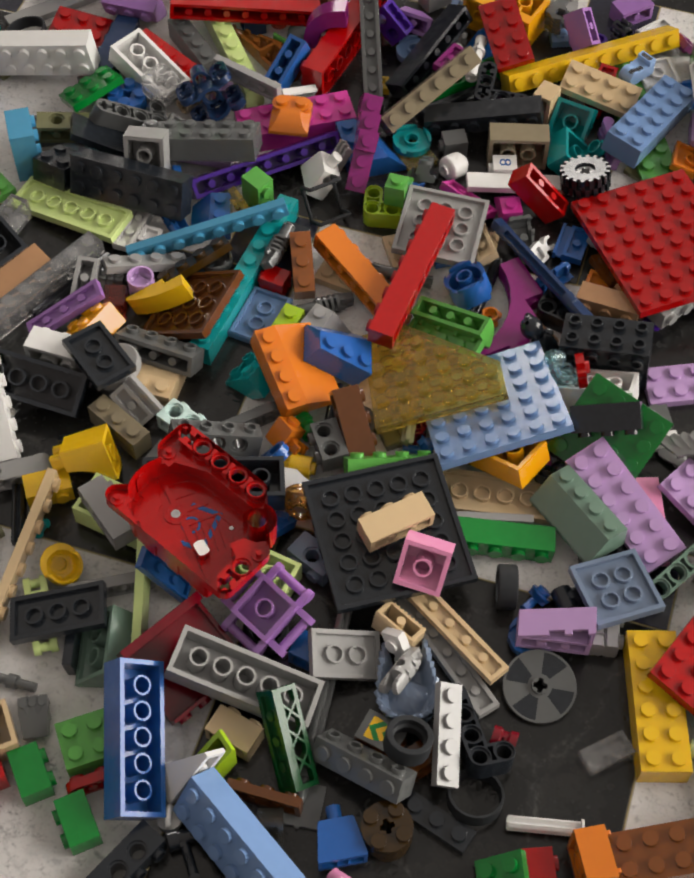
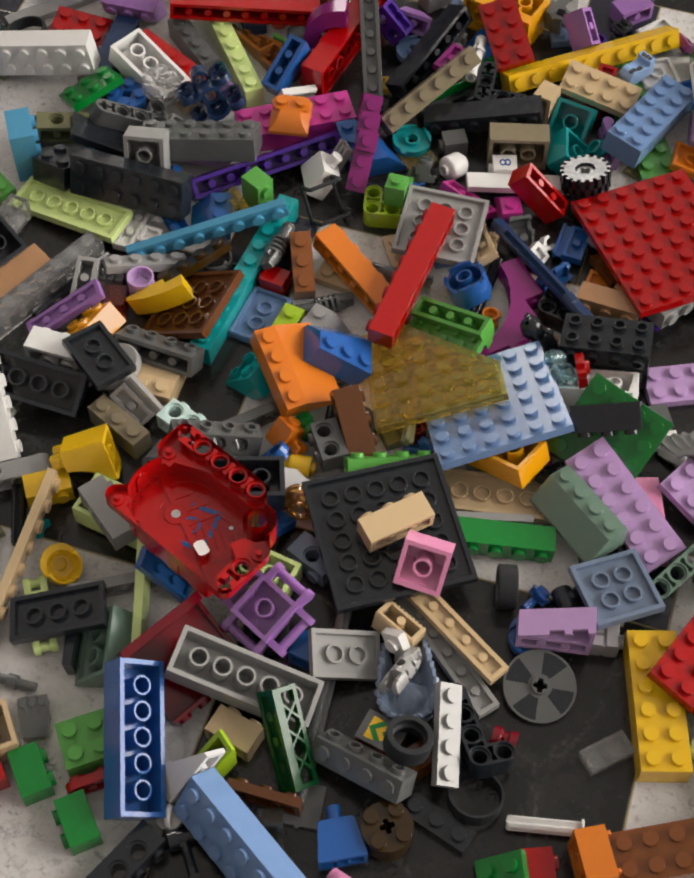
light grey plate [213,54,282,100] -> none

